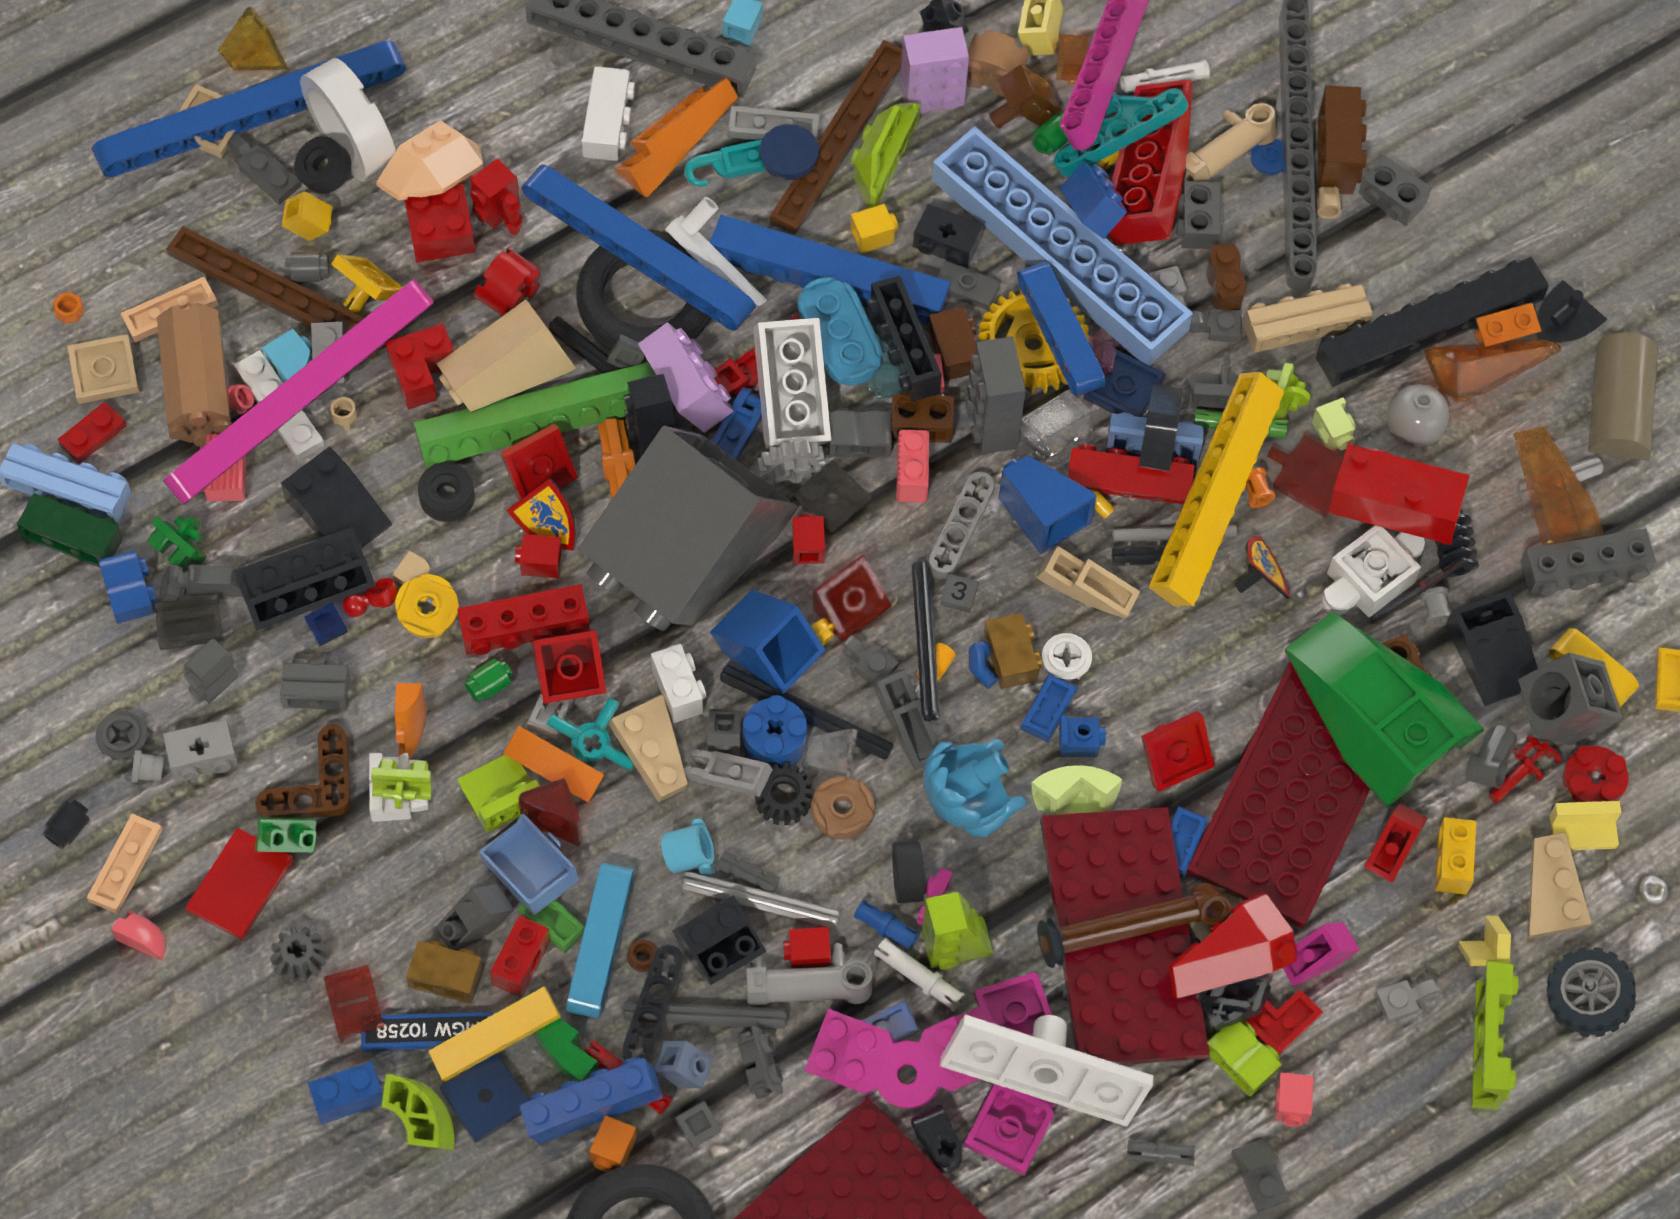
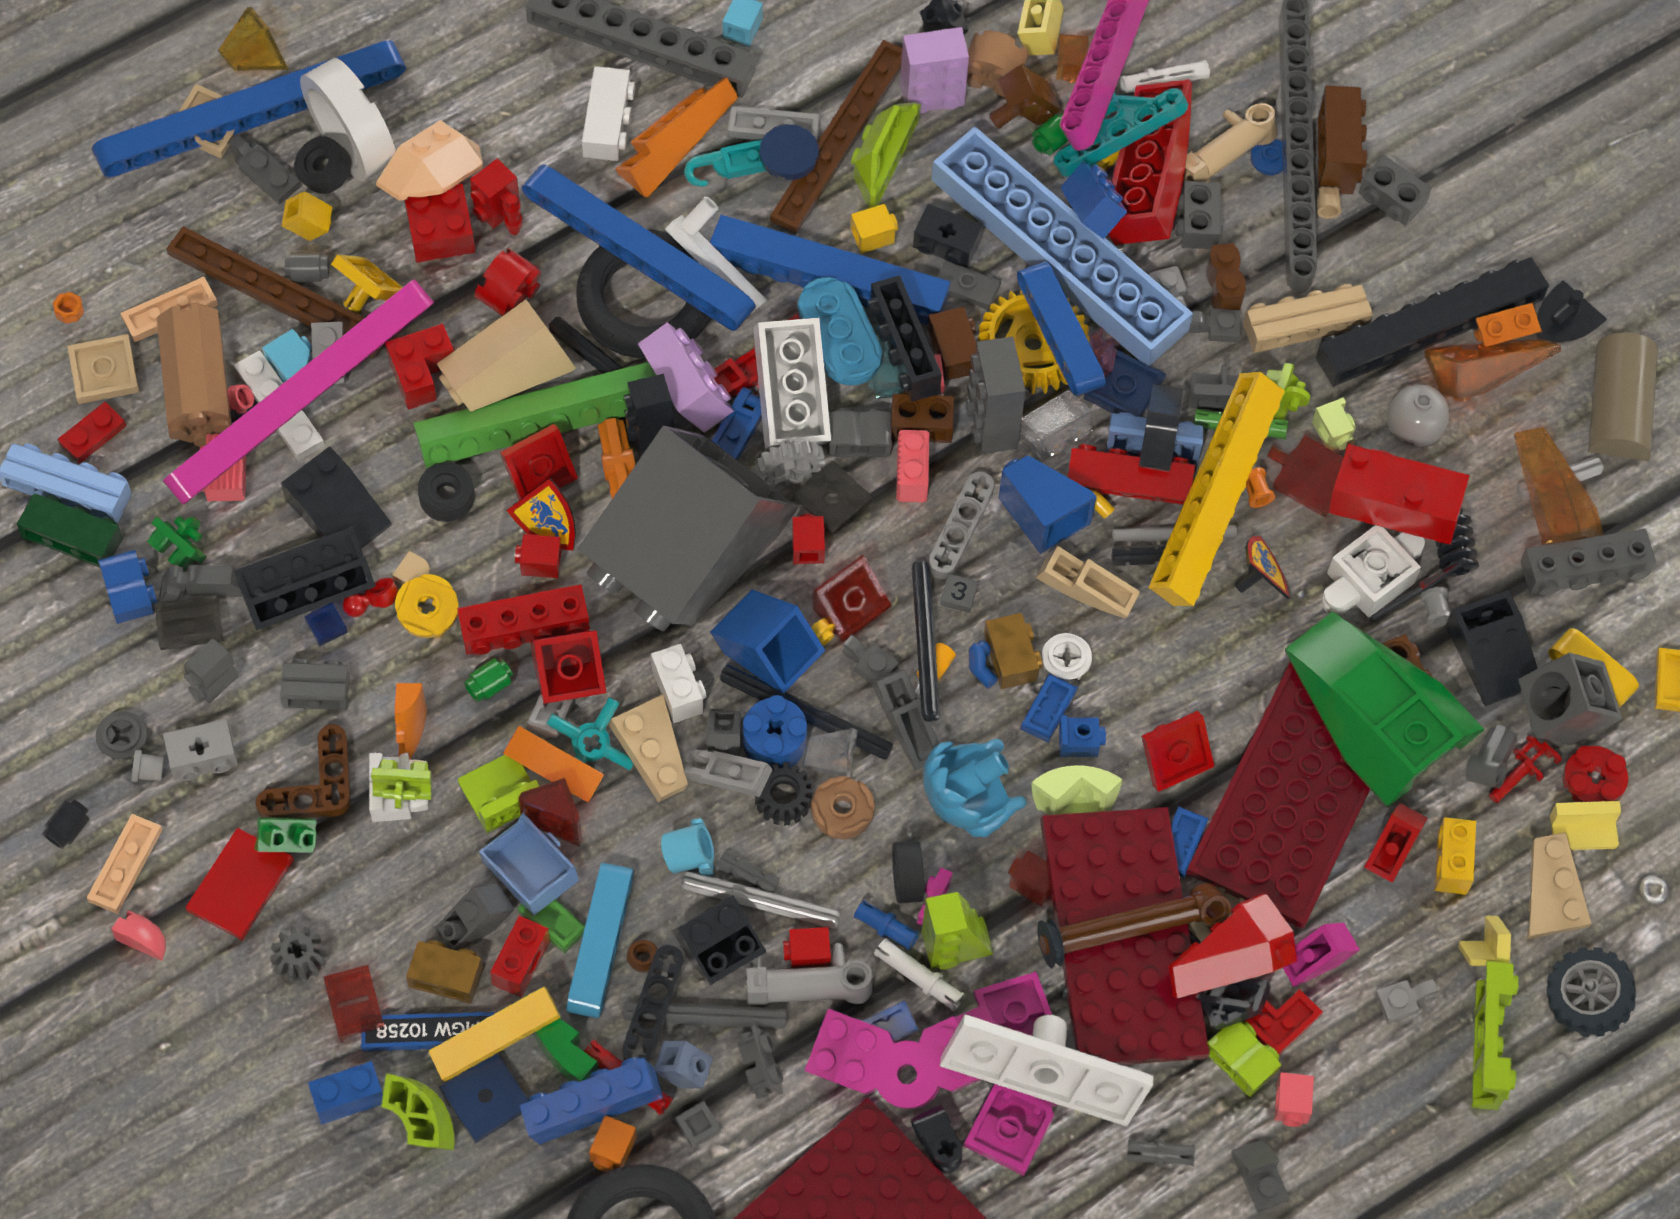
tan hose [330,397,357,430] -> none
dark grey tile [607,334,645,369] -> none
none -> clear red brick [1008,850,1051,907]

